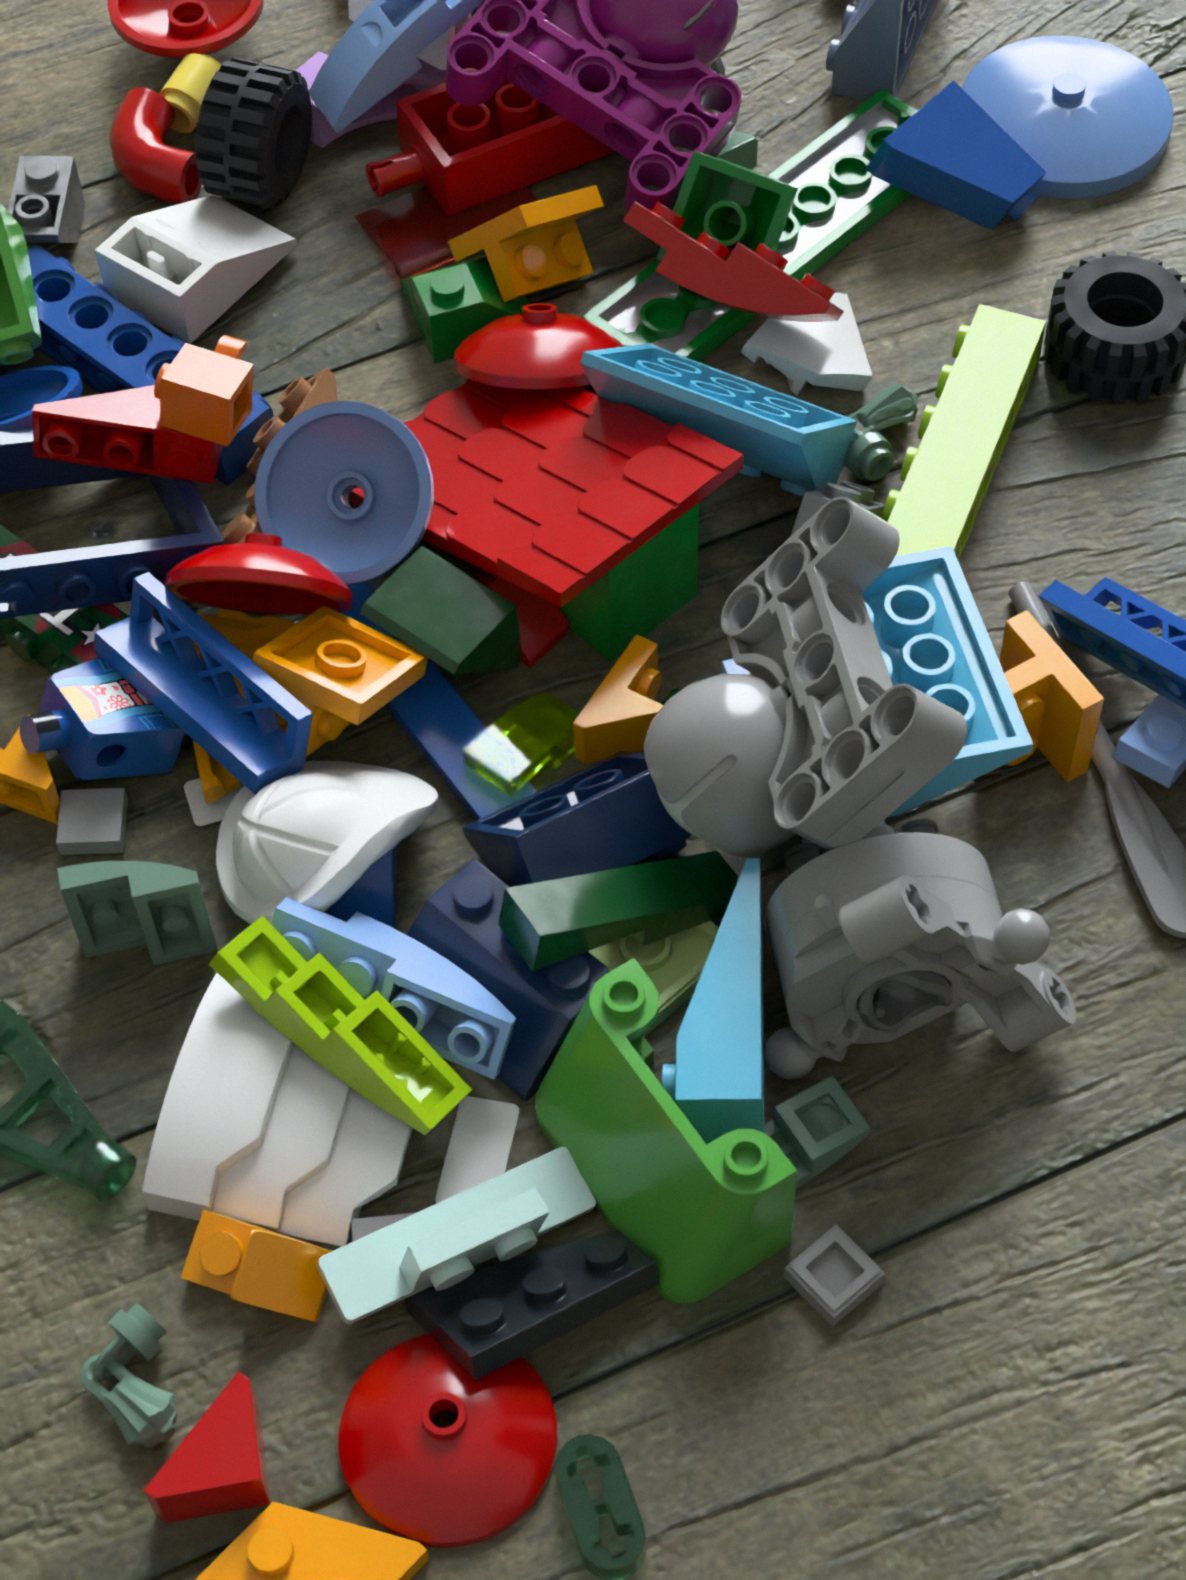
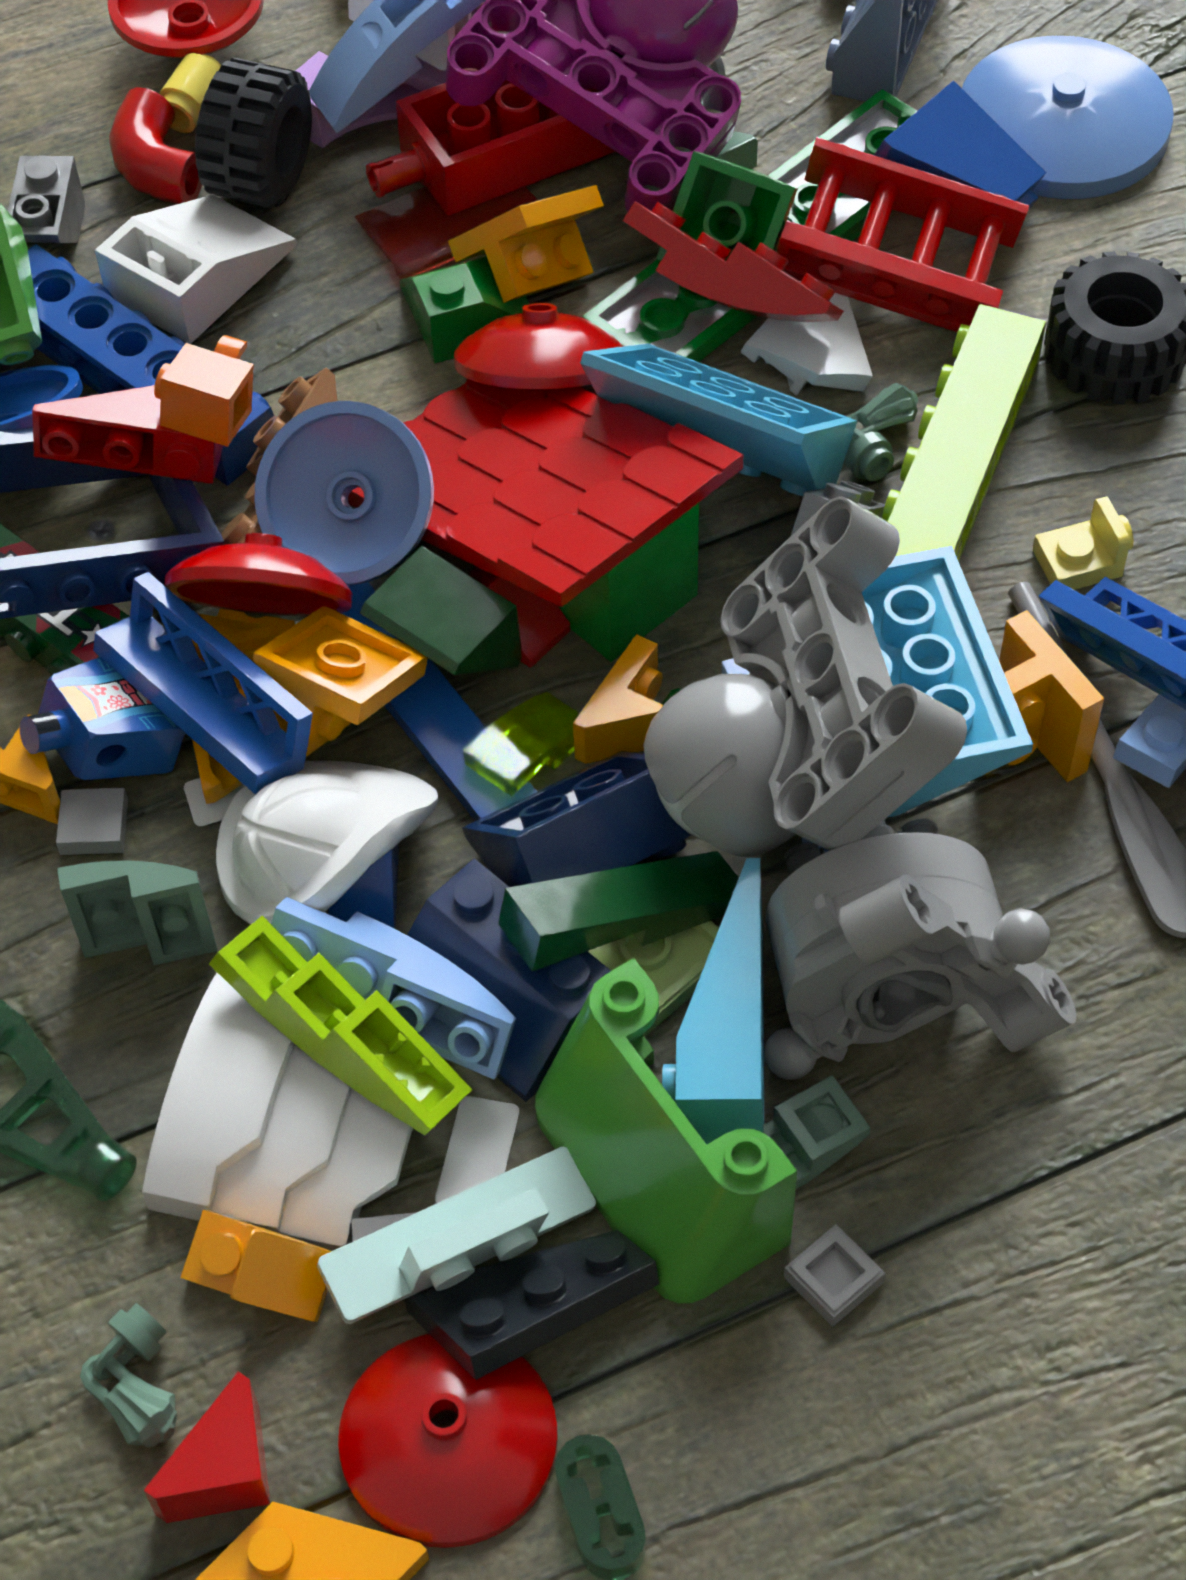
none -> red fence [777,137,1029,332]
none -> light yellow bracket [1033,496,1133,590]

